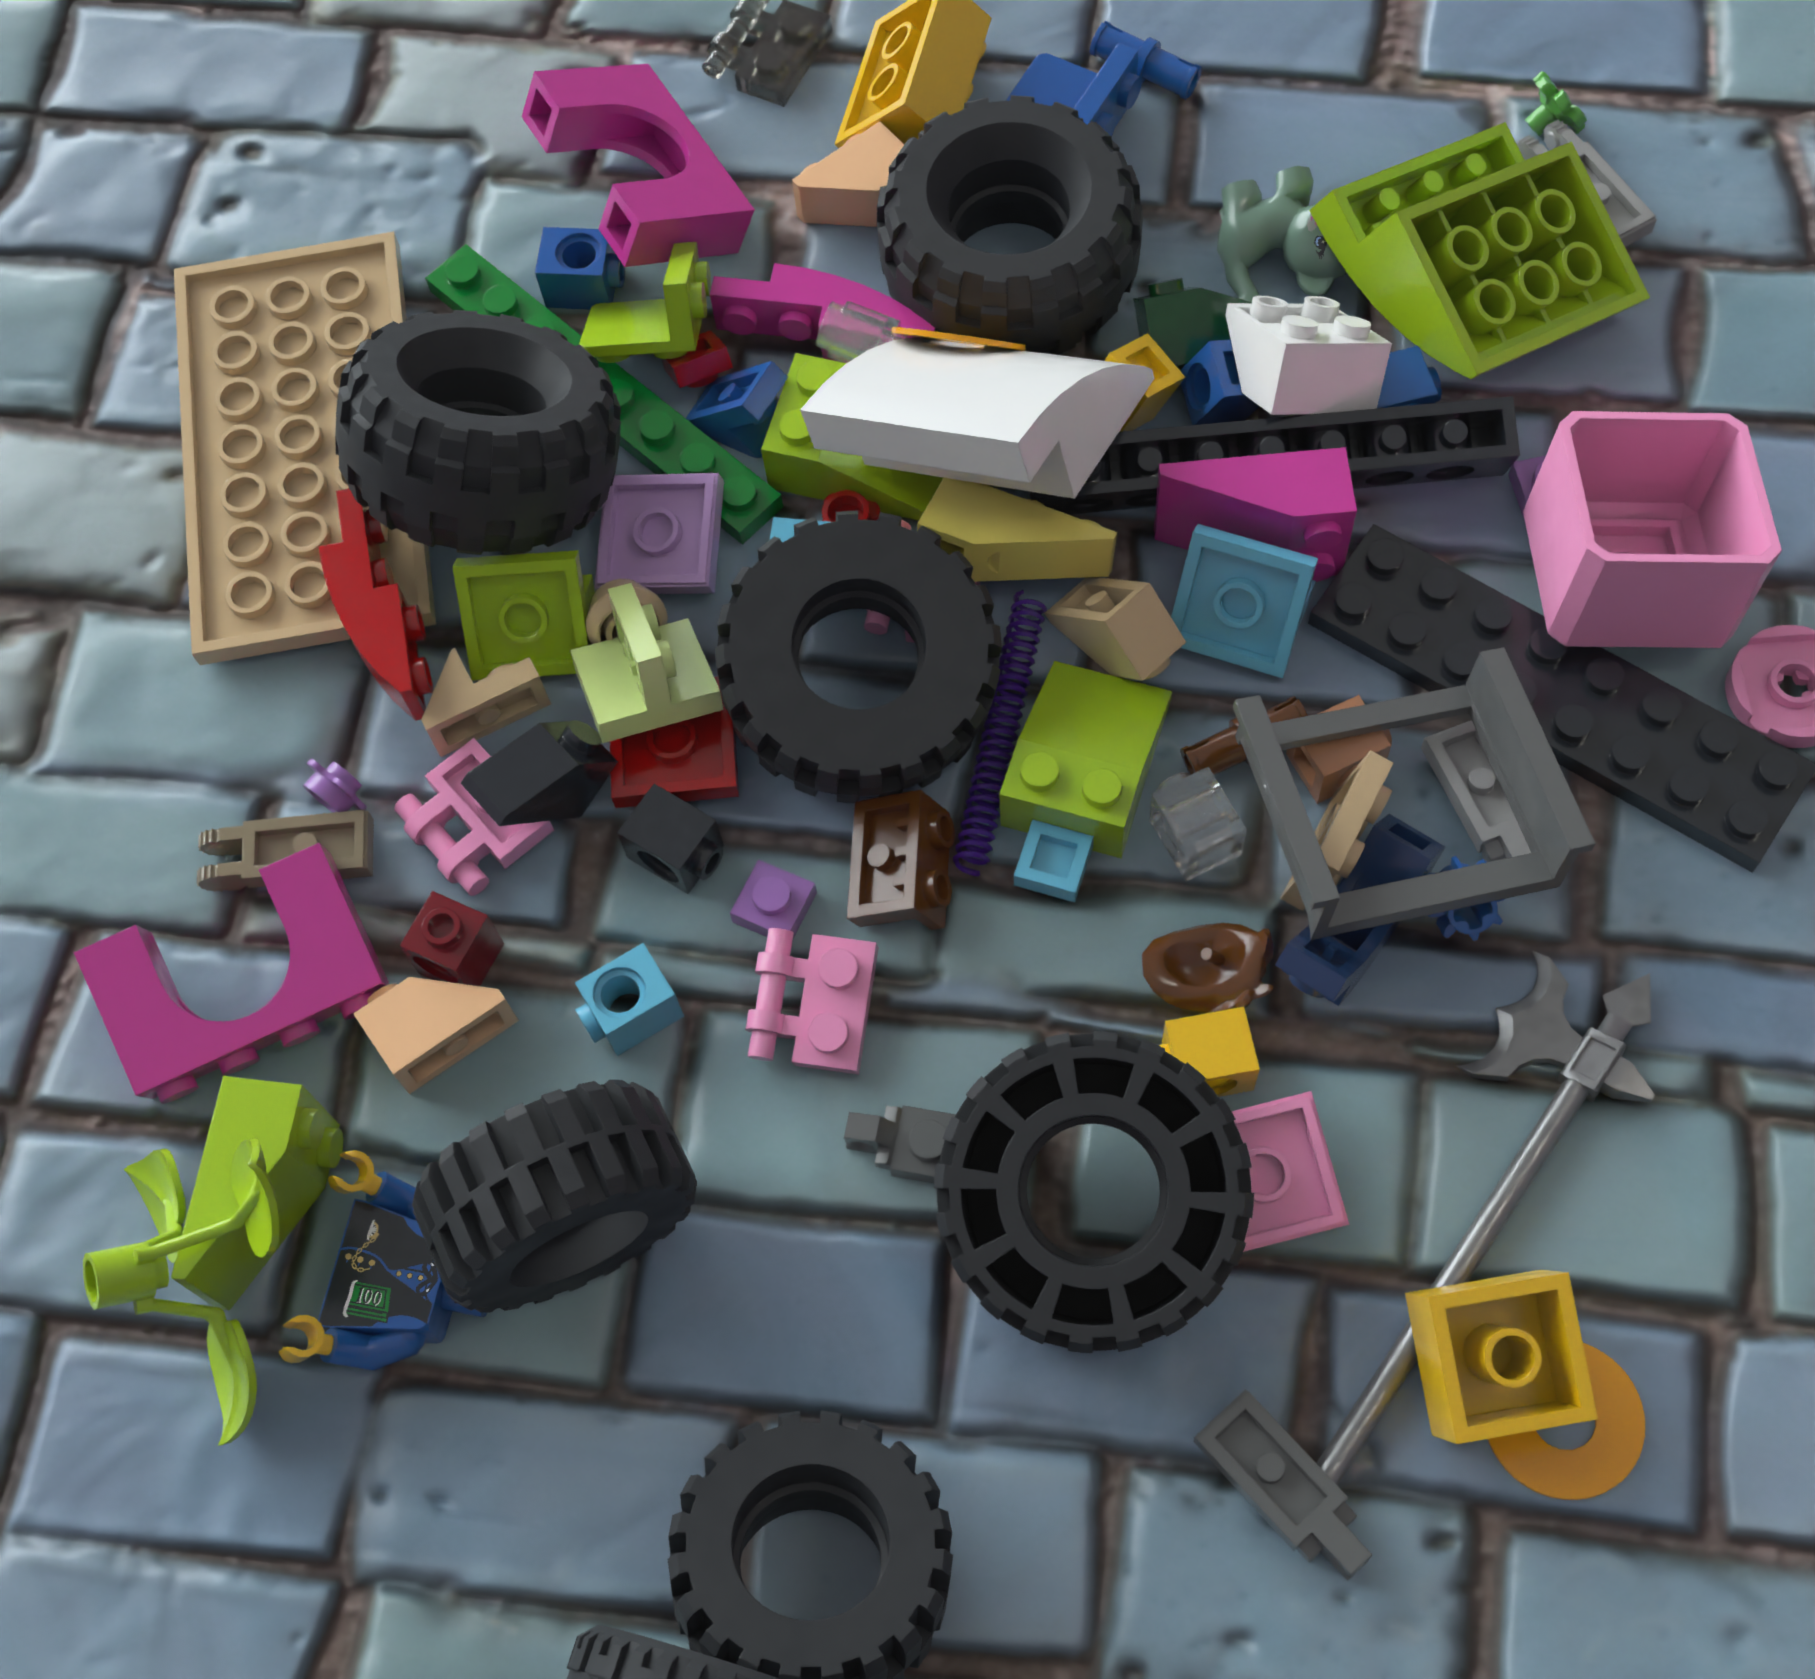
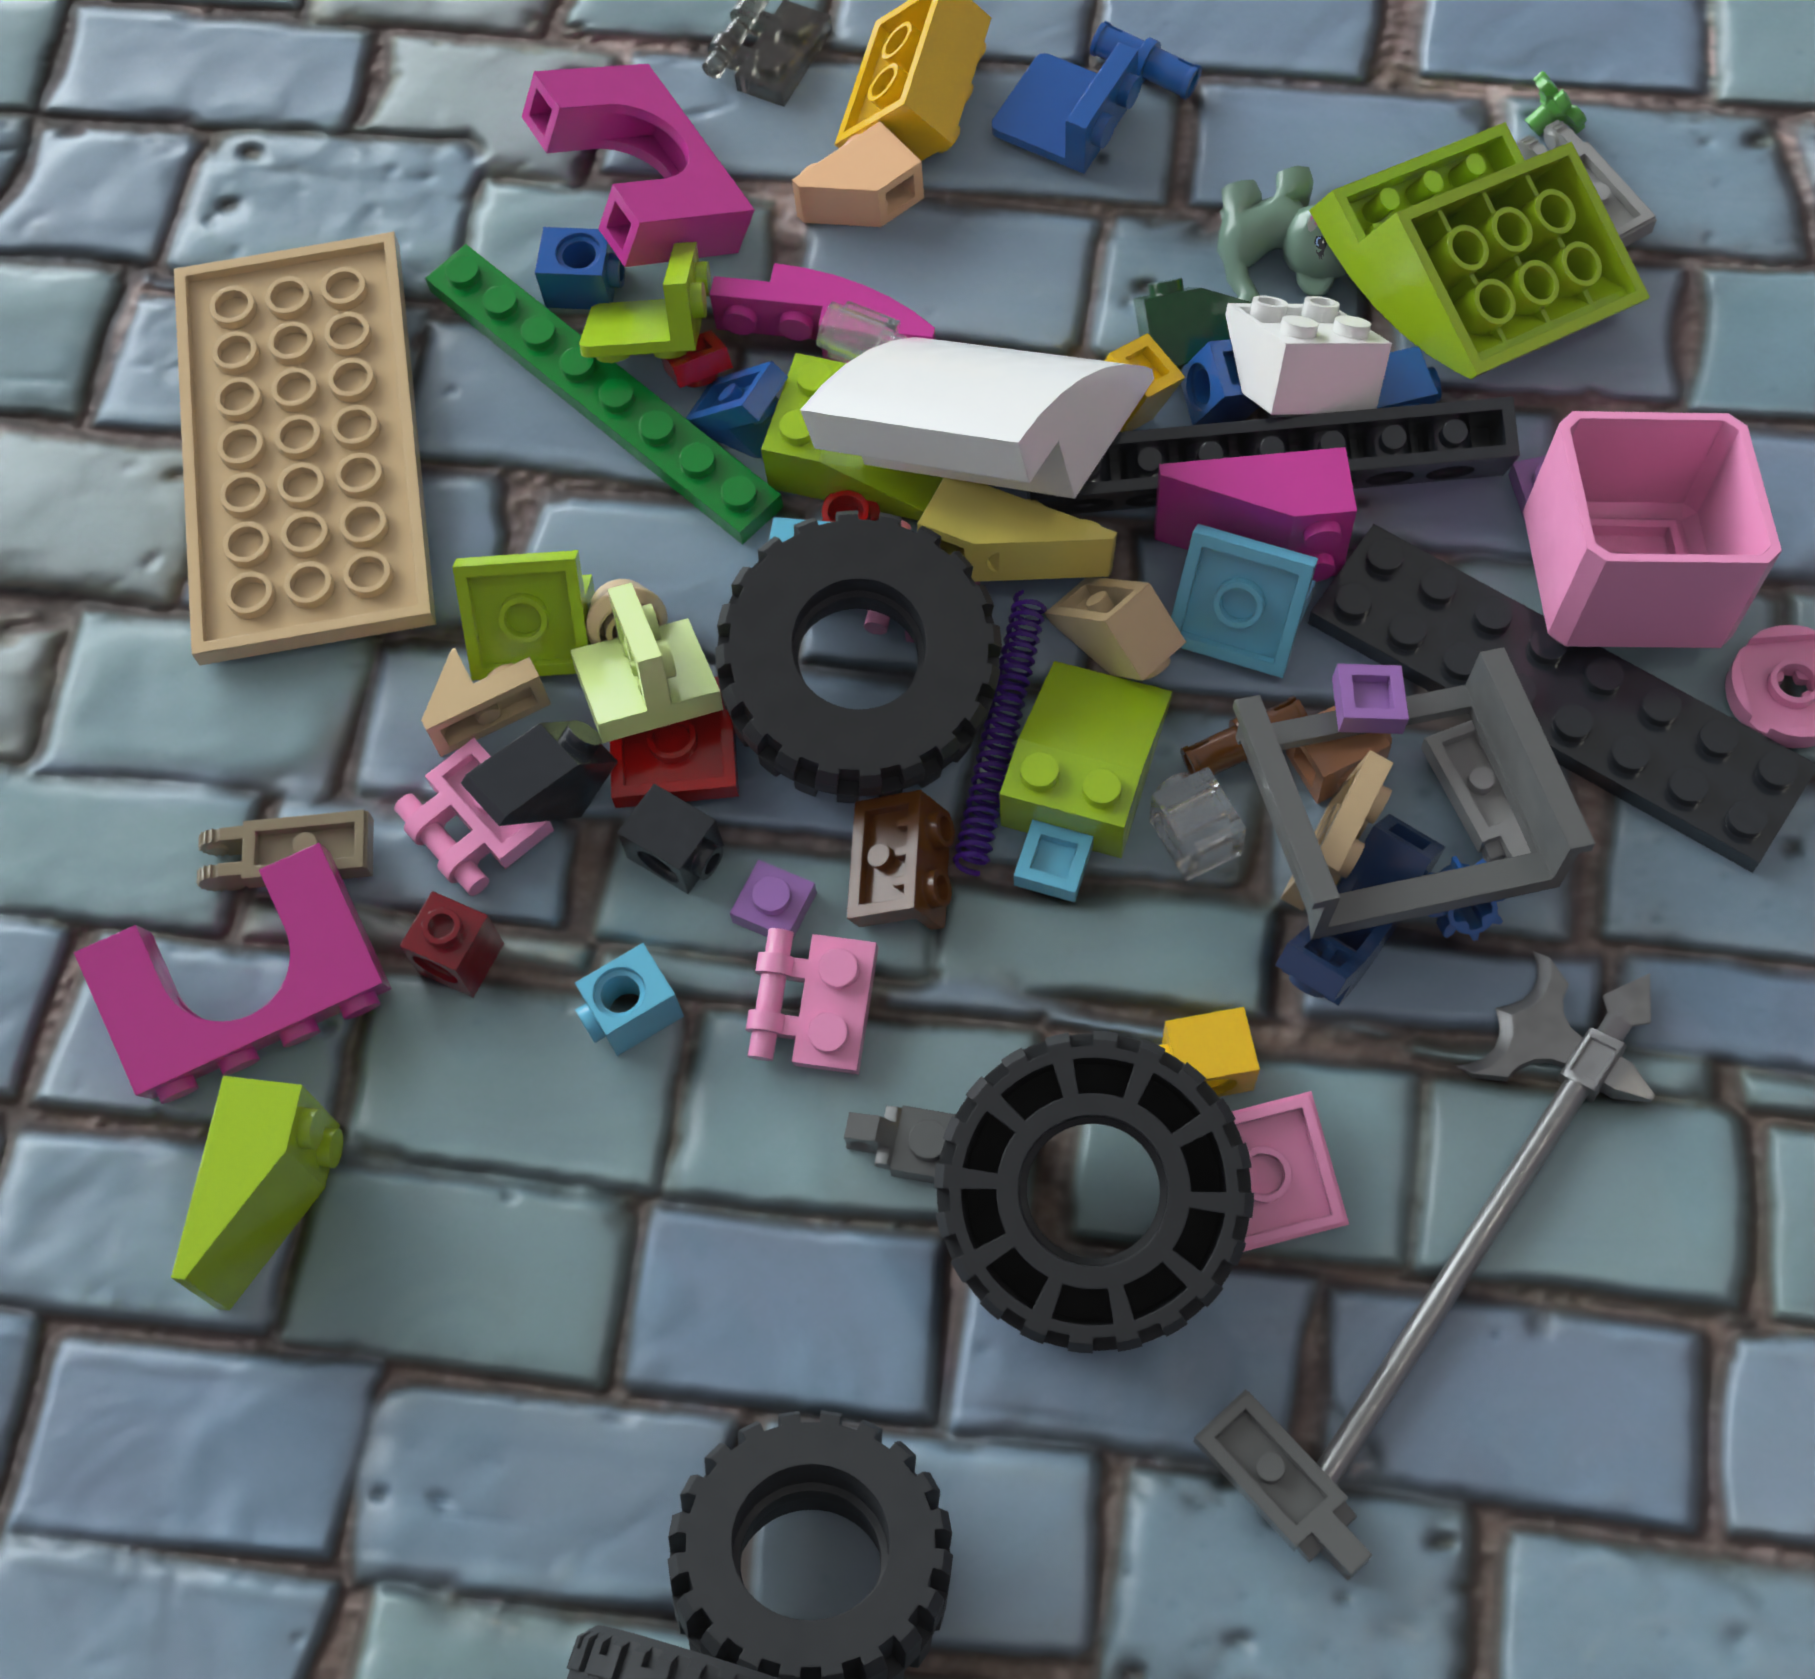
lime plant [83,1138,280,1446] -> none
torso [279,1150,487,1371] -> none
medium lavender plate [303,759,367,813] -> none
red slope [318,488,433,721] -> none
black tyre [335,310,621,555] -> none
light nougat slope [353,977,519,1094] -> none
black tyre [412,1079,697,1313] -> none
lavender tile [594,473,724,594] -> none
black tyre [877,95,1143,355] -> none
light orange gear [891,327,1026,351] -> none
reddish brown hat [1142,923,1274,1013] -> none
yellow brick [1405,1270,1598,1444] -> none
light orange gear [1487,1343,1646,1500] -> none
none -> medium lavender plate [1332,664,1409,734]

